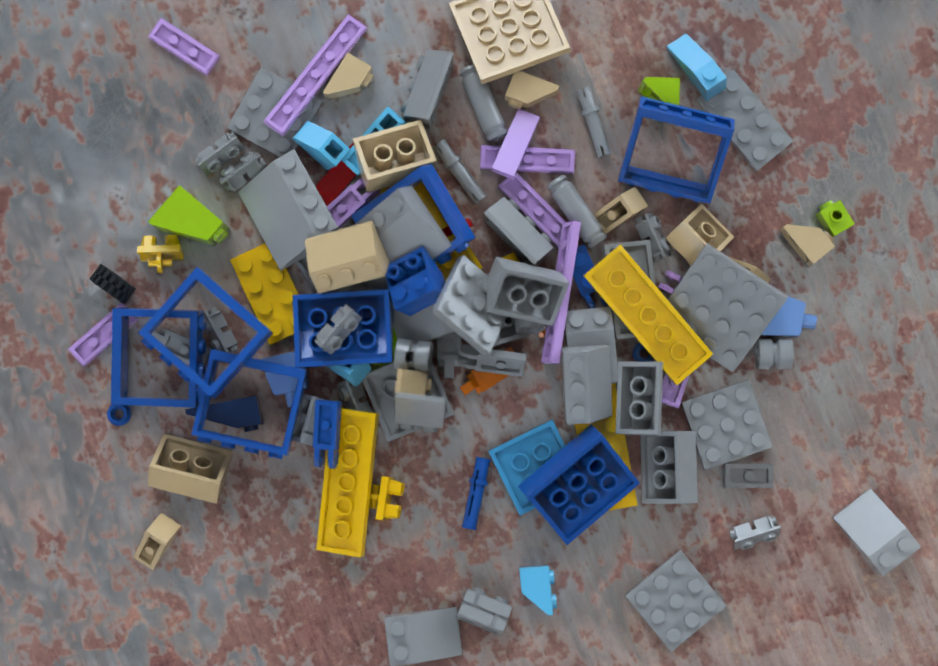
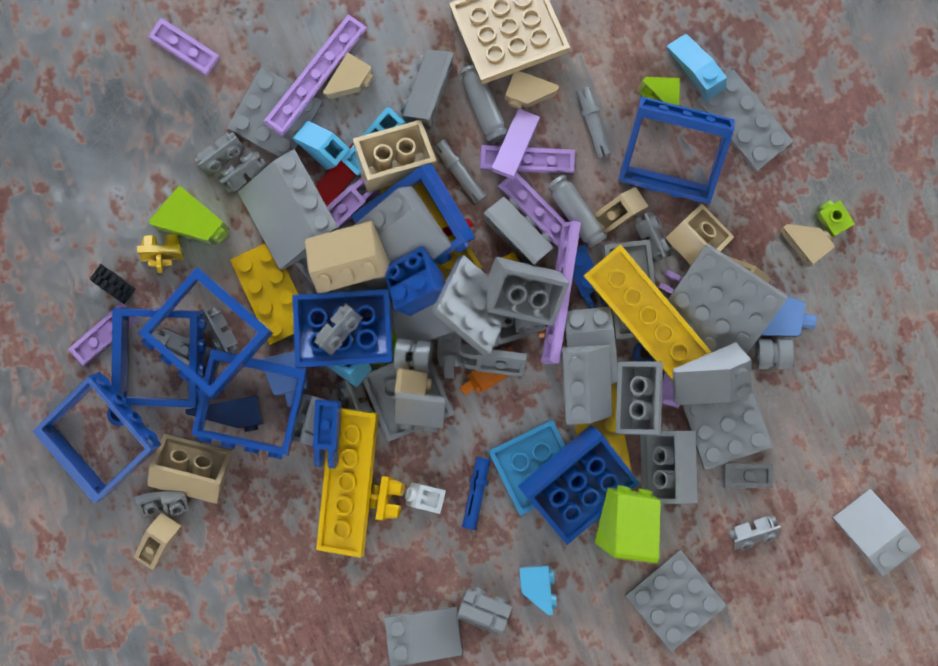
none -> blue window [32,372,162,504]
none -> light grey slope [135,491,190,518]
none -> white bracket [405,482,446,514]
none -> lime slope [595,486,661,563]
none -> light grey slope [673,342,752,405]

